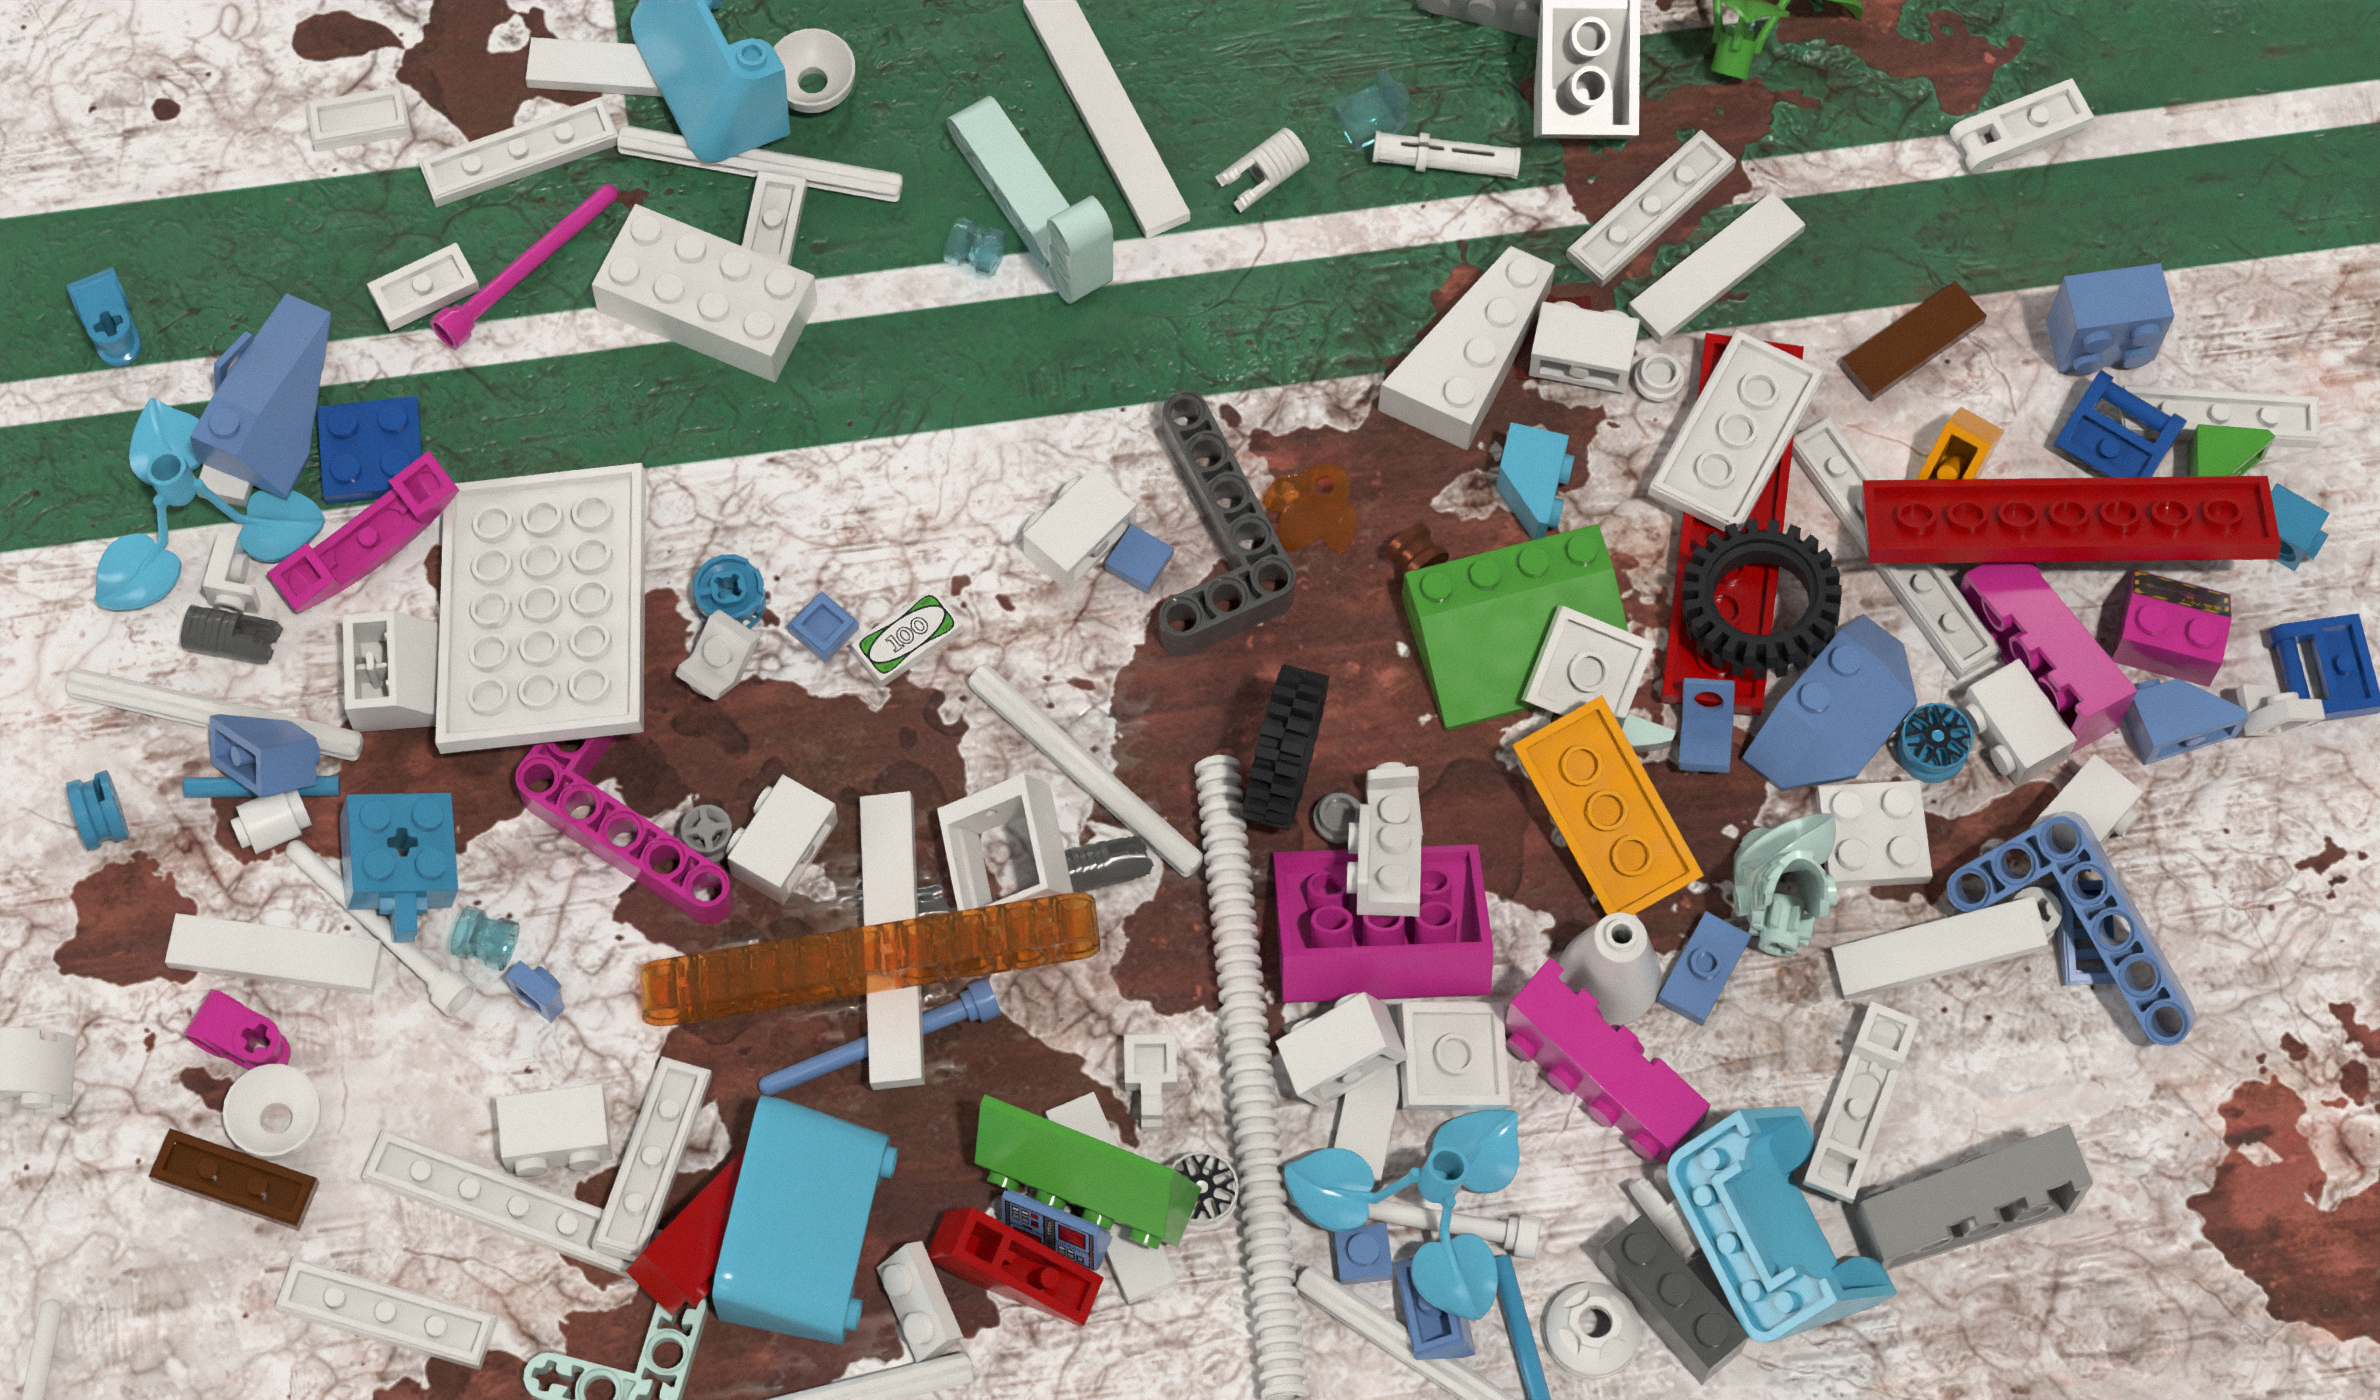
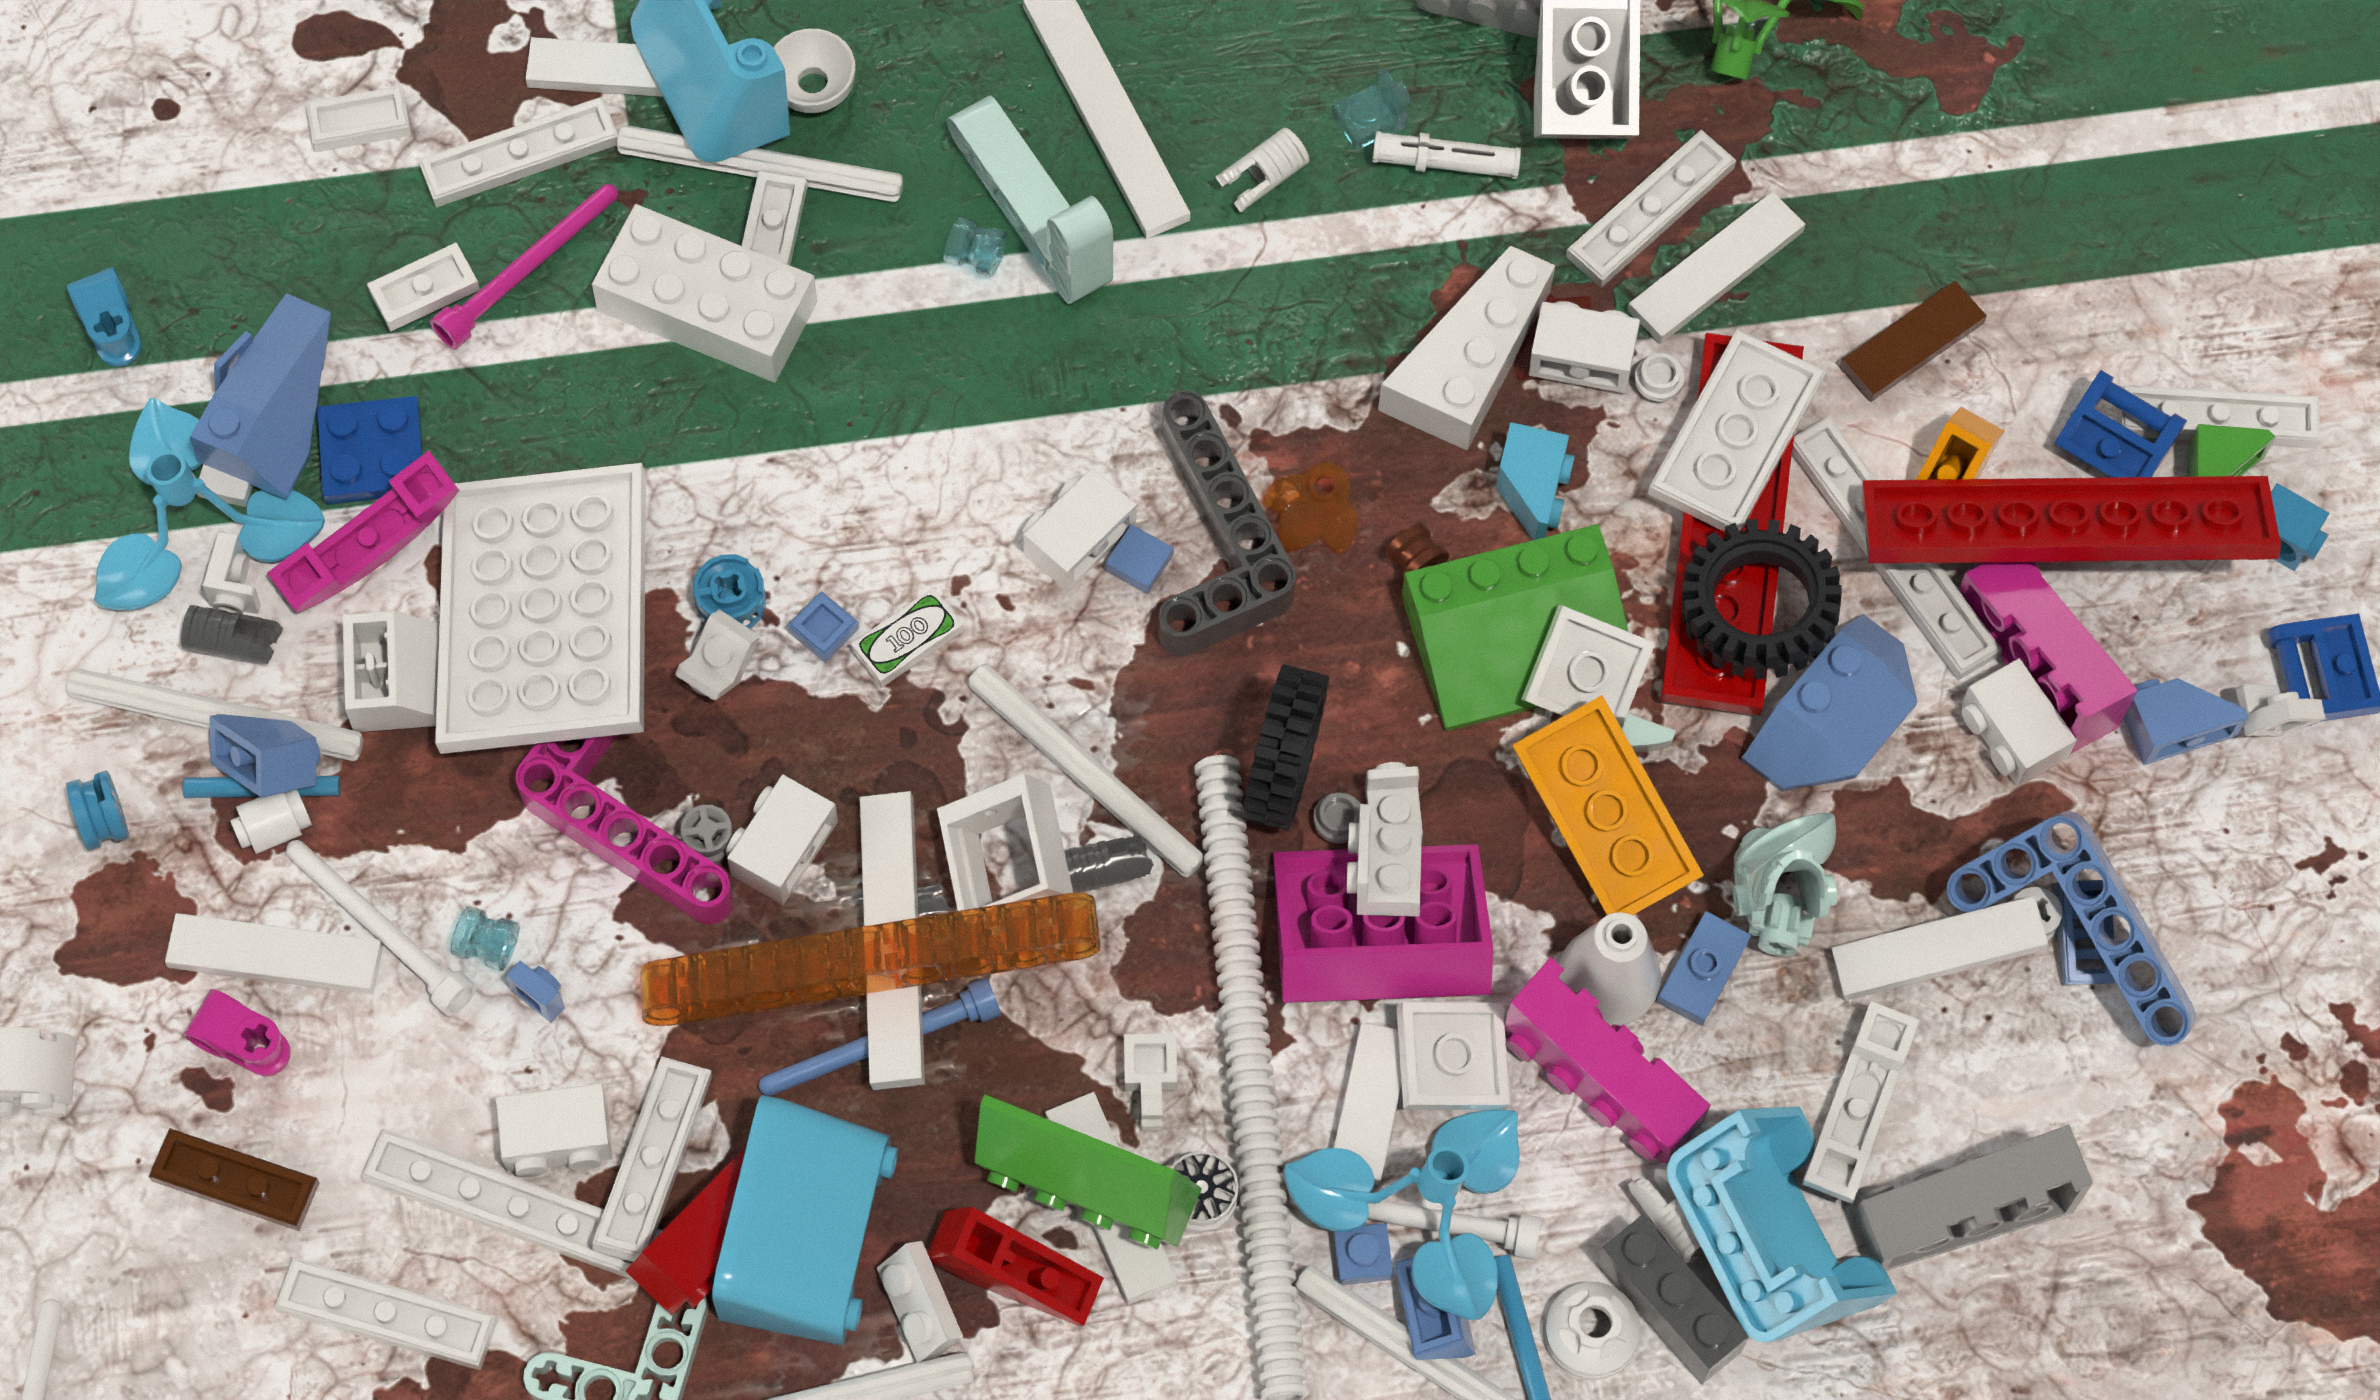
white piece [223,1064,321,1160] -> none
dark azure hinge [339,793,458,943] -> none
slope [1002,1189,1113,1271] -> none
white brick [1276,992,1408,1107] -> none
medium blue bracket [1678,678,1735,773] -> none
white plate [1816,780,1932,889] -> none
dark azure wheel [1896,703,1973,783] -> none
white plate [1950,78,2094,174] -> none
white brick [2030,754,2143,873] -> none
medium blue brick [2046,263,2175,375] -> none
dark pink slope [2111,569,2232,687] -> none

